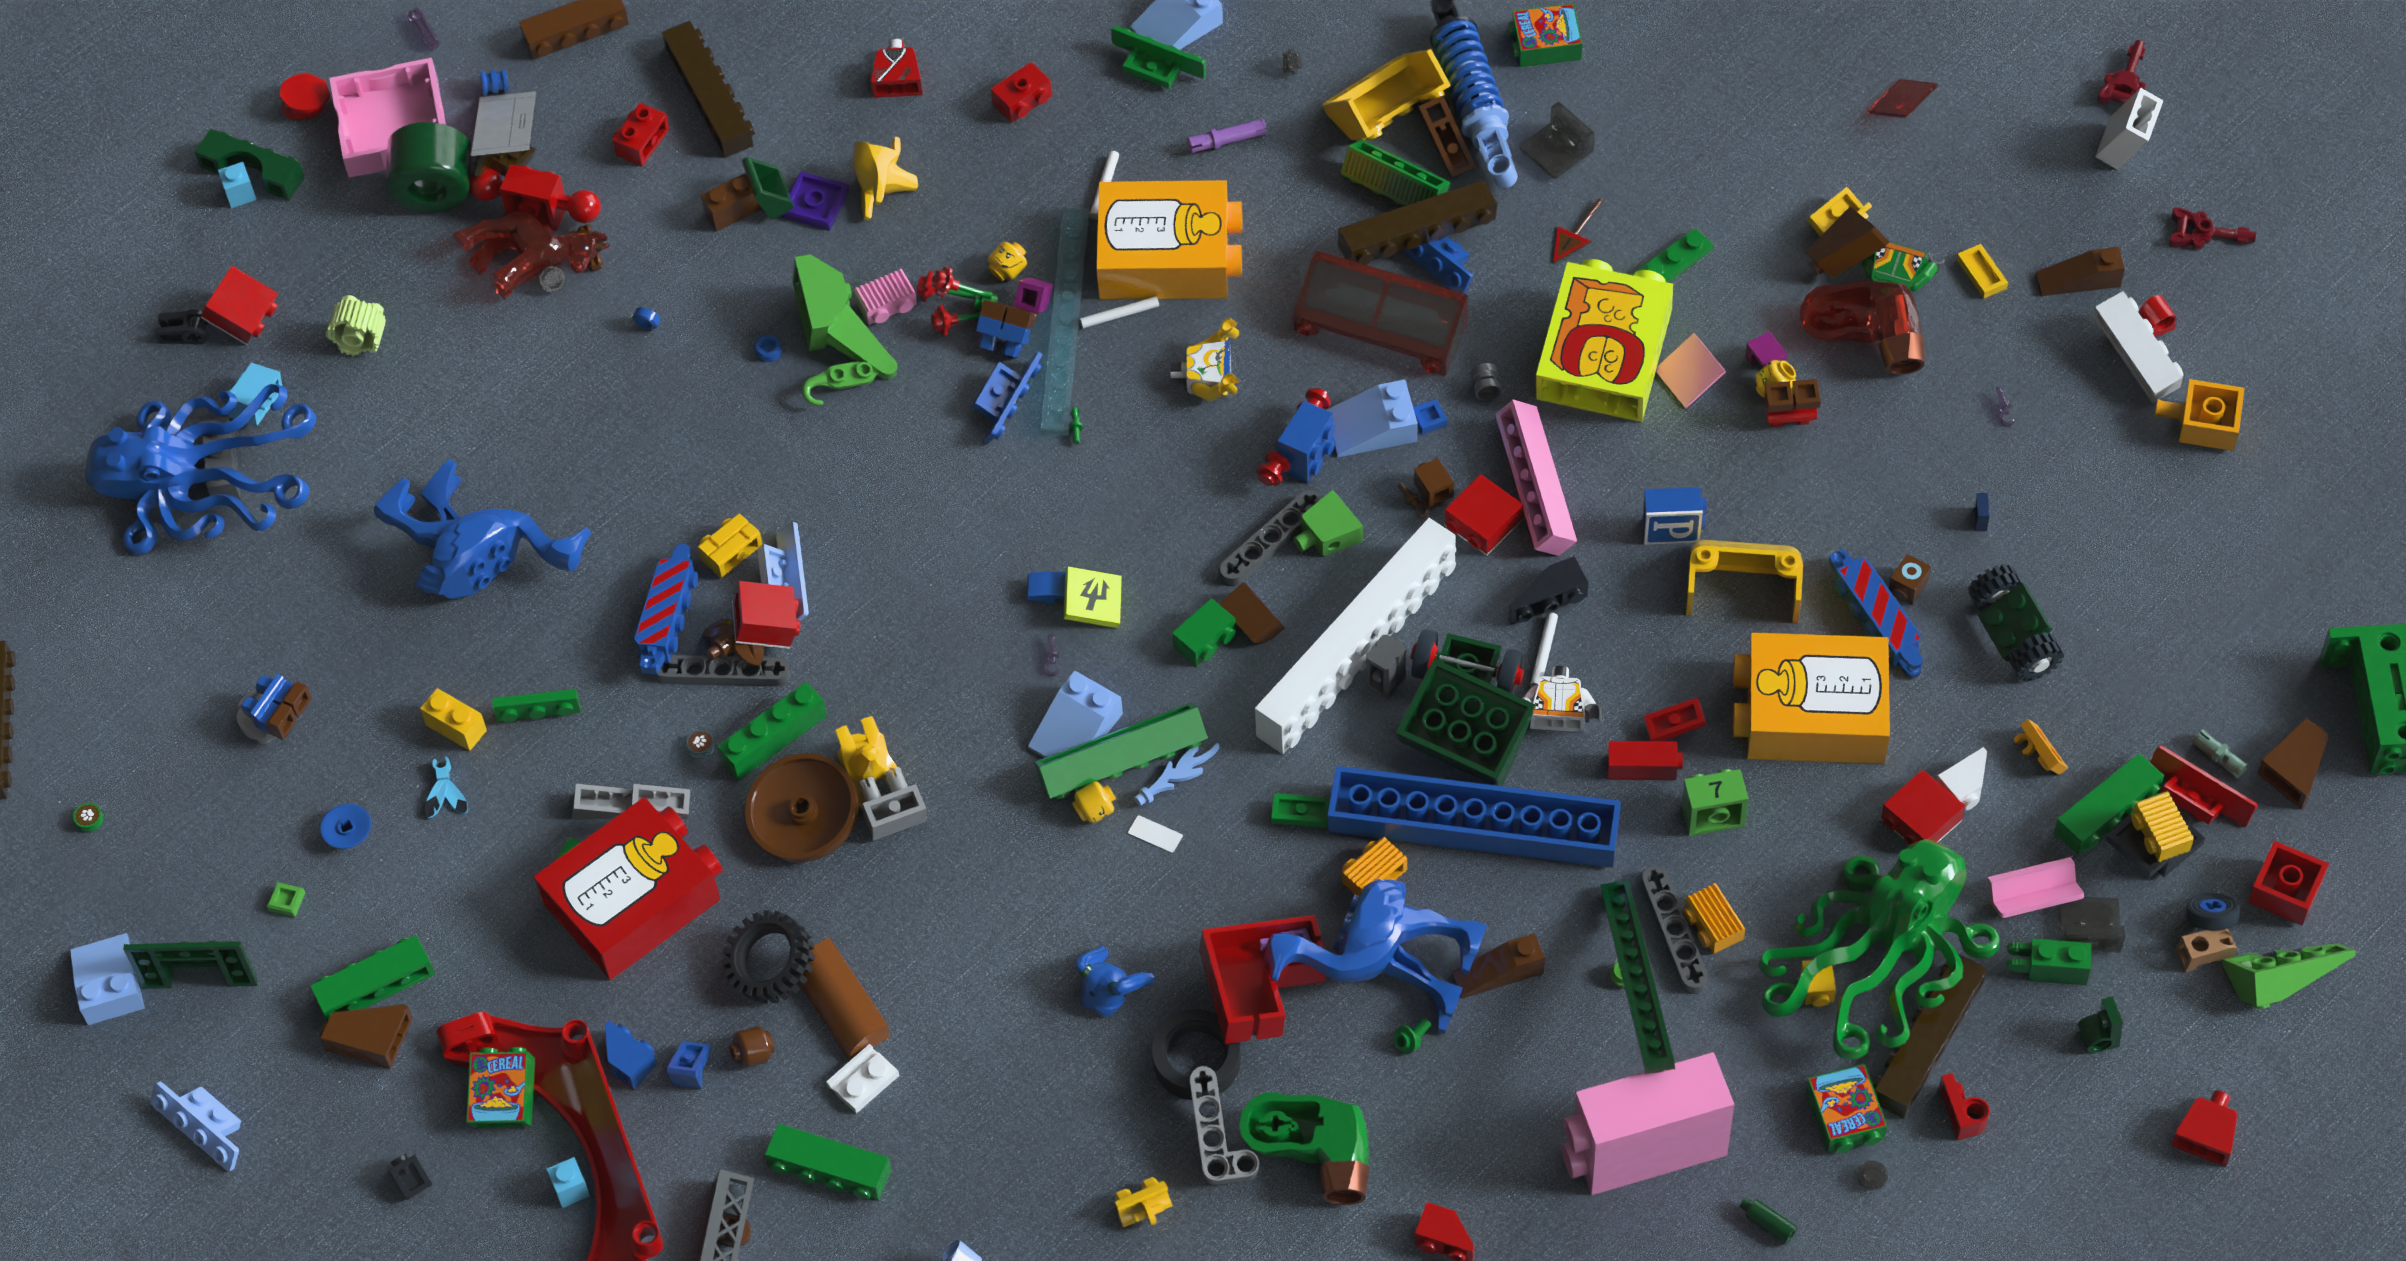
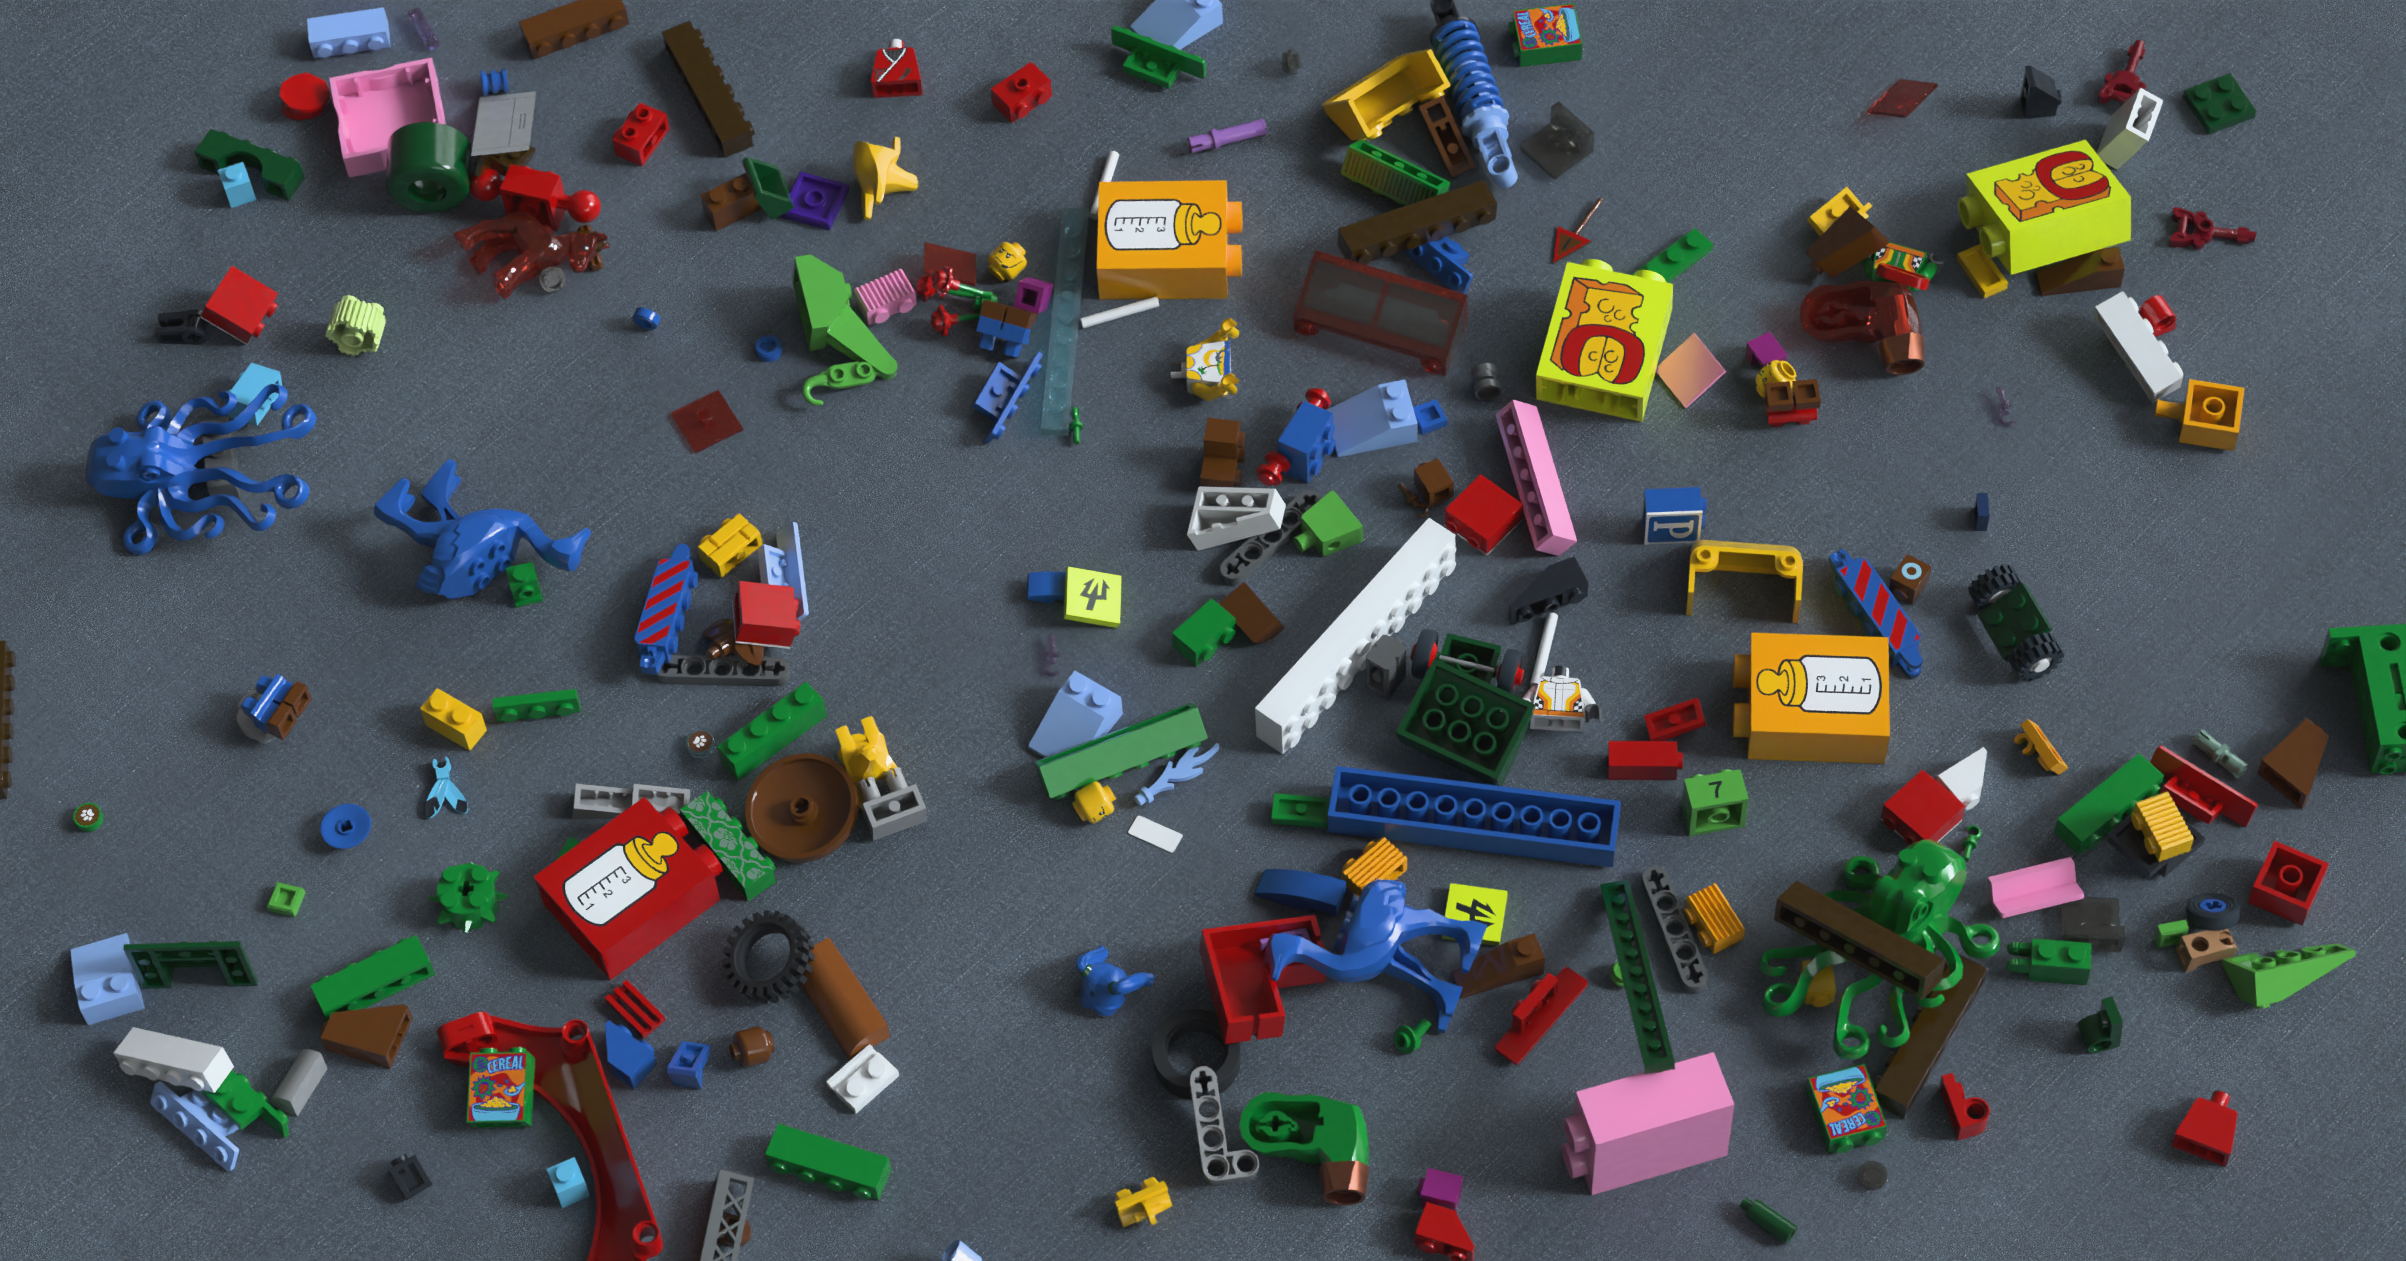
none -> white brick [114,1027,234,1093]
none -> green bracket [202,1070,289,1138]
none -> light grey brick [271,1049,328,1117]
none -> light blue brick [307,7,390,59]
none -> green brick [429,862,508,933]
none -> green brick [506,561,543,608]
none -> red tile [605,979,666,1039]
none -> clear red piece [671,390,743,454]
none -> green brick [680,791,776,901]
none -> clear red piece [923,242,976,286]
none -> white wedge [1187,487,1286,551]
none -> reddish brown brick [1200,417,1246,488]
none -> blue slope [1255,869,1346,916]
none -> magenta brick [1416,1168,1463,1211]
none -> neon yellow tile [1442,883,1508,946]
none -> red bracket [1495,966,1588,1065]
none -> dark brown brick [1774,881,1945,1000]
none -> red tile [1875,263,1930,290]
none -> neon yellow brick [1958,140,2131,275]
none -> green hand [1962,825,1982,862]
none -> black slope [2020,66,2062,119]
none -> bright green tile [2154,920,2189,948]
none -> dark green plate [2183,73,2256,135]

